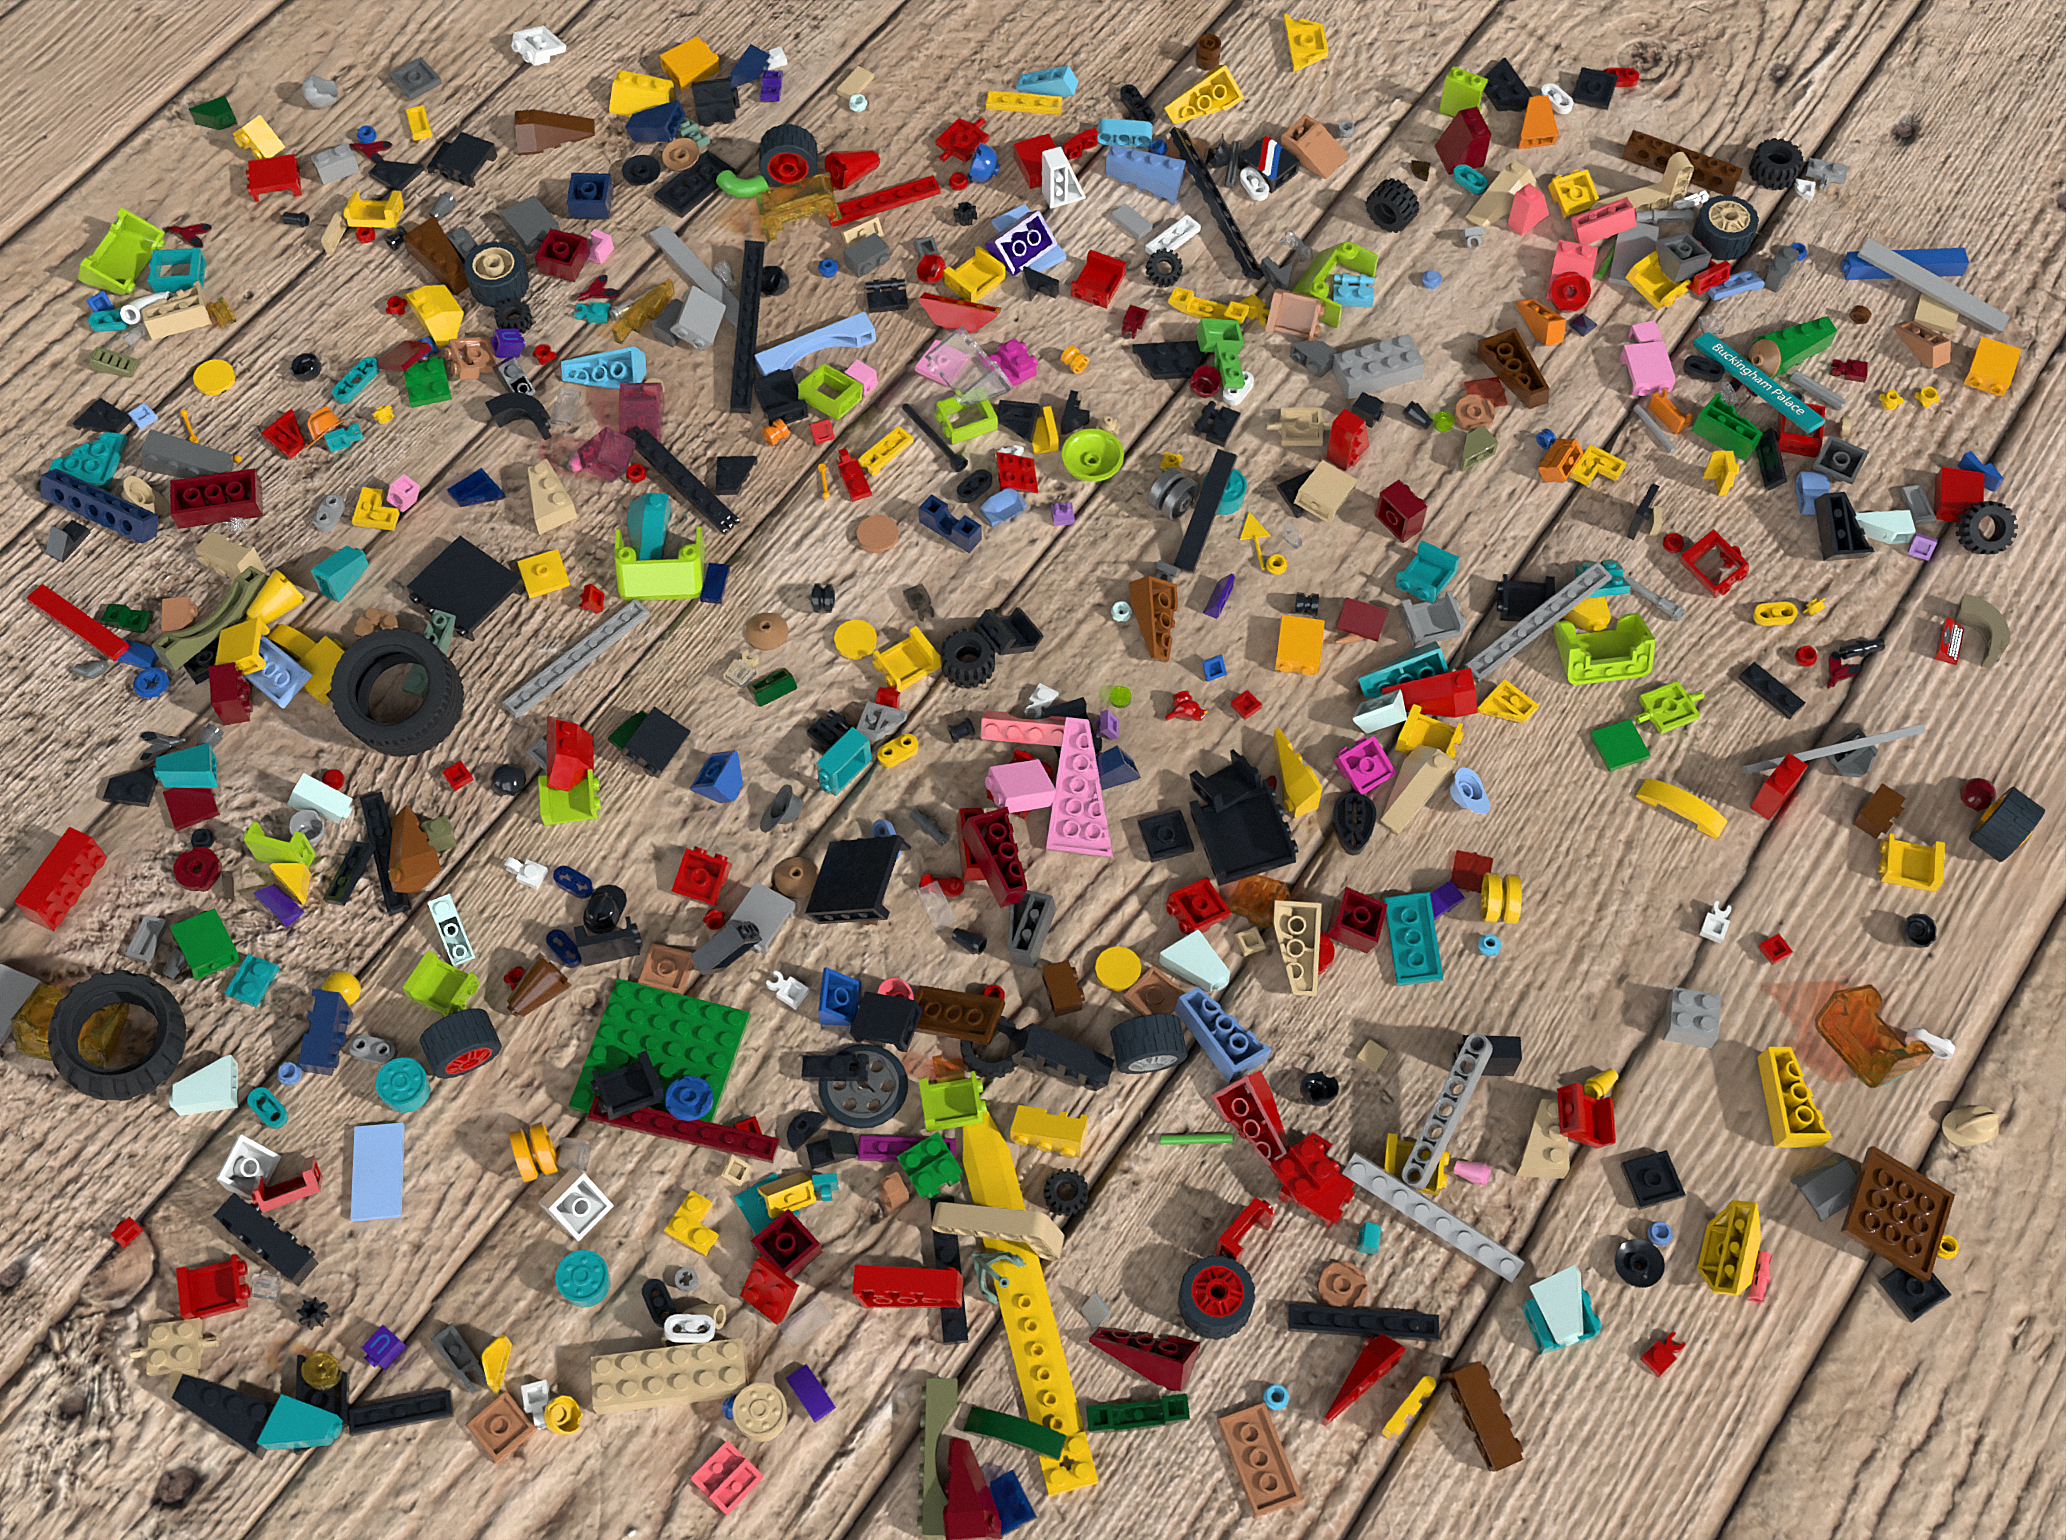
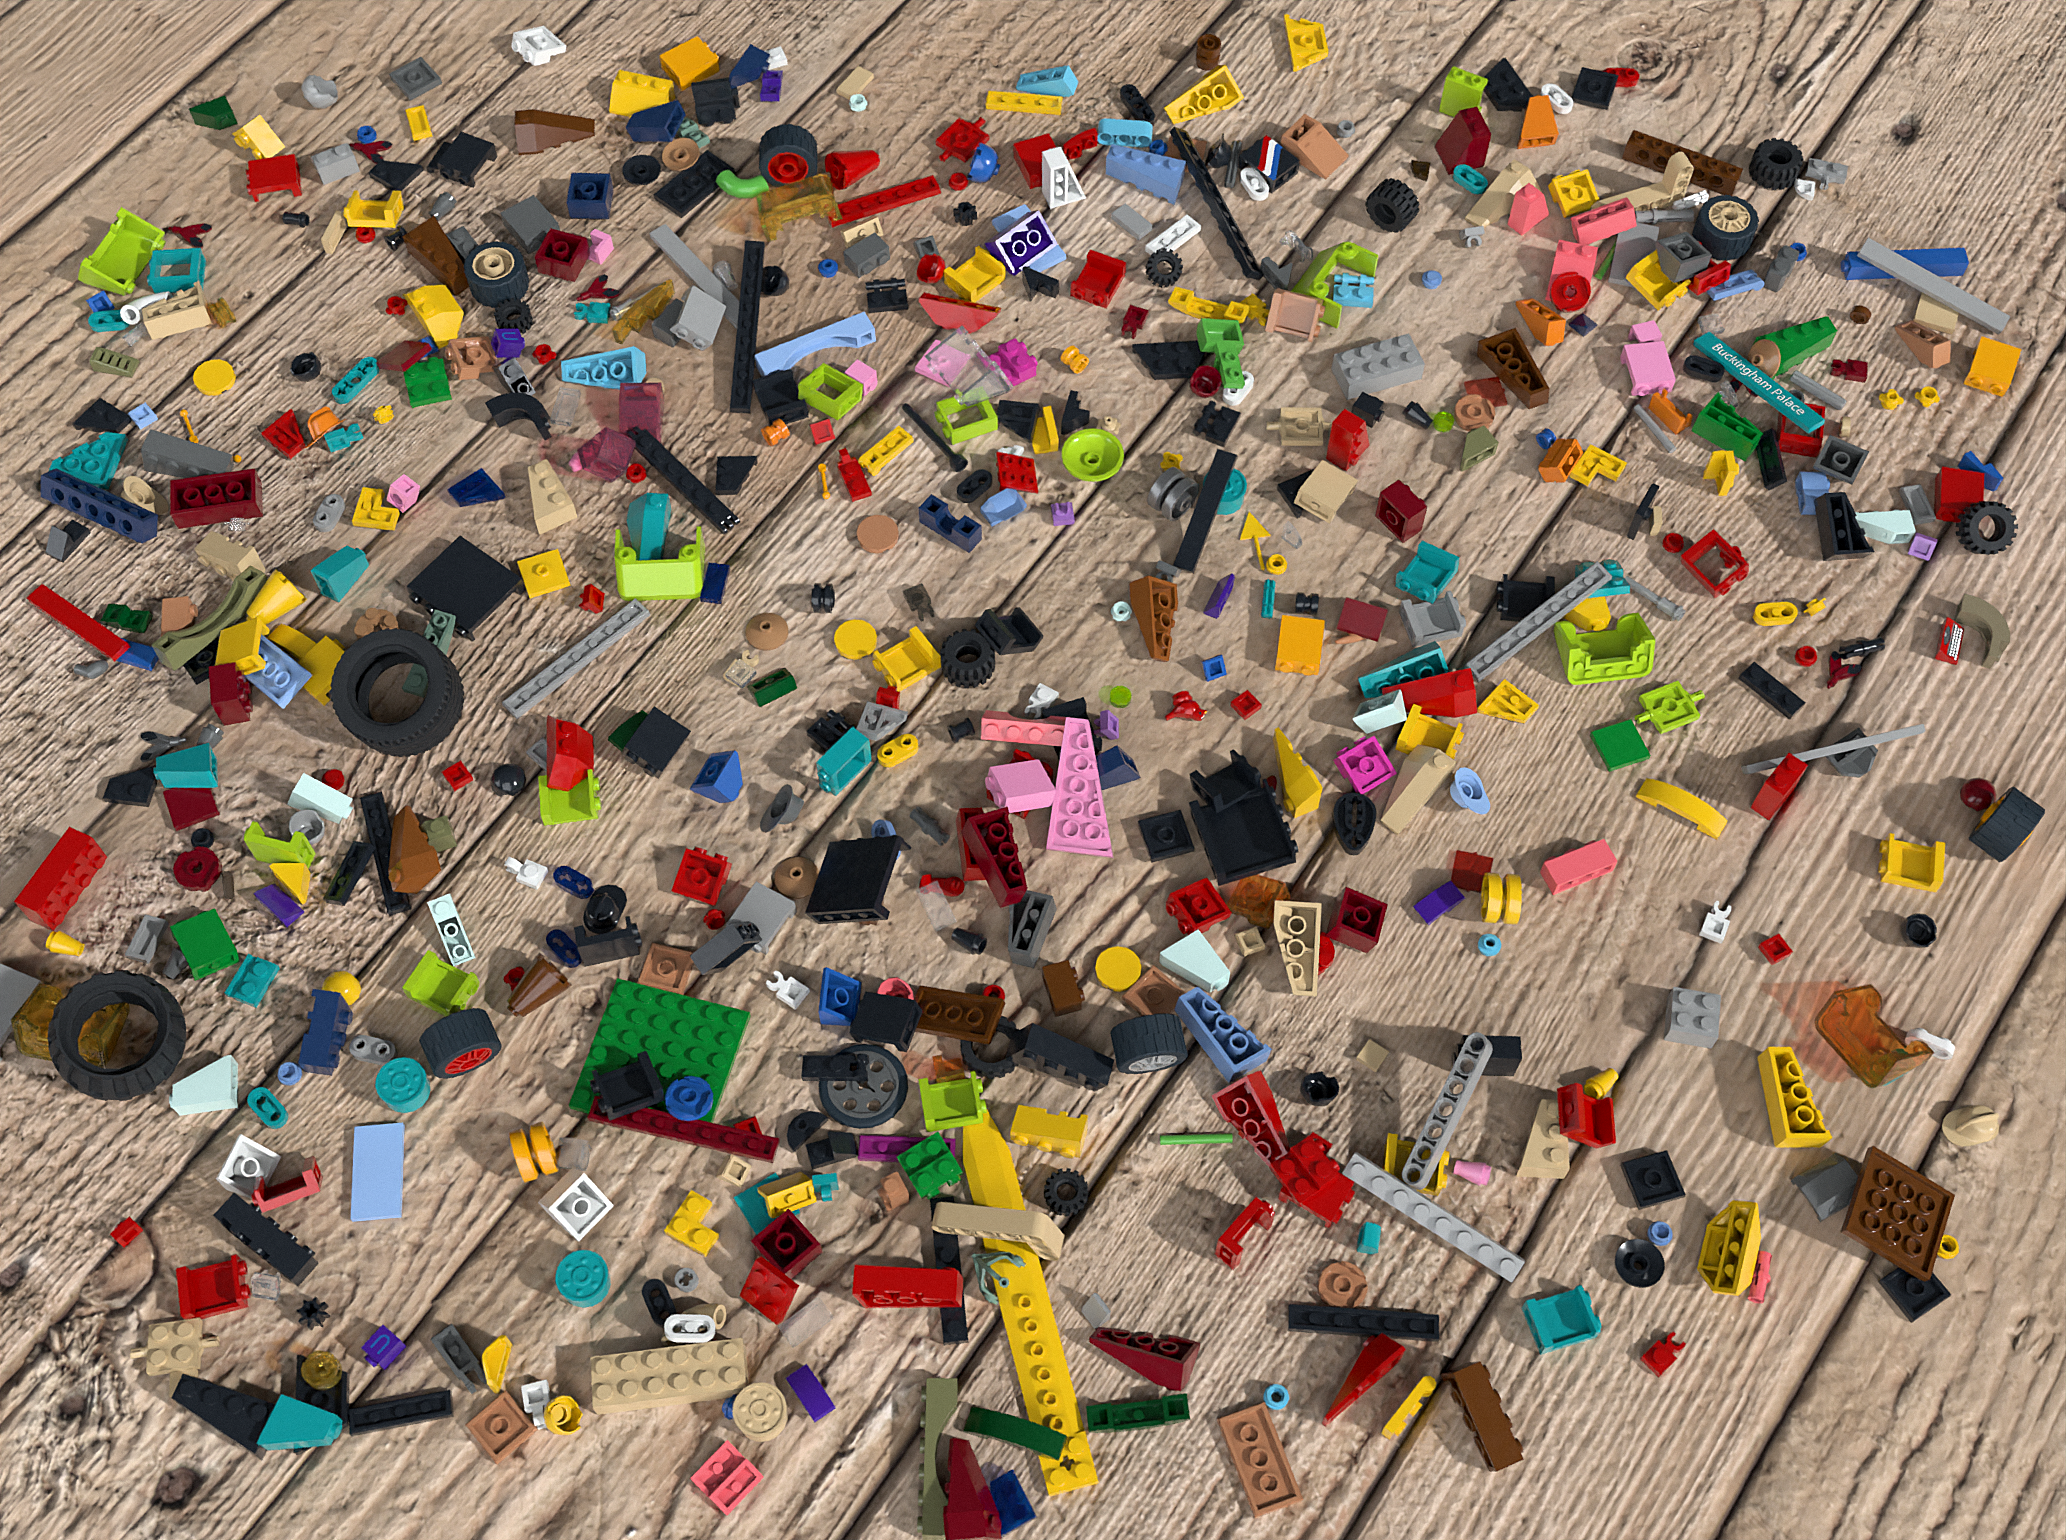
blue gear [133,668,170,700] -> none
wheel [1178,1255,1255,1340] -> none
dark grey slope [1290,341,1338,379] -> none
teal tile [1384,891,1444,987] -> none
light aqua slope [1529,1265,1583,1346] -> none
reddish brown brick [1853,783,1906,839] -> none
none -> yellow cone [46,931,85,957]
none -> teal axle [1261,579,1276,619]
none -> coral brick [1540,839,1617,895]

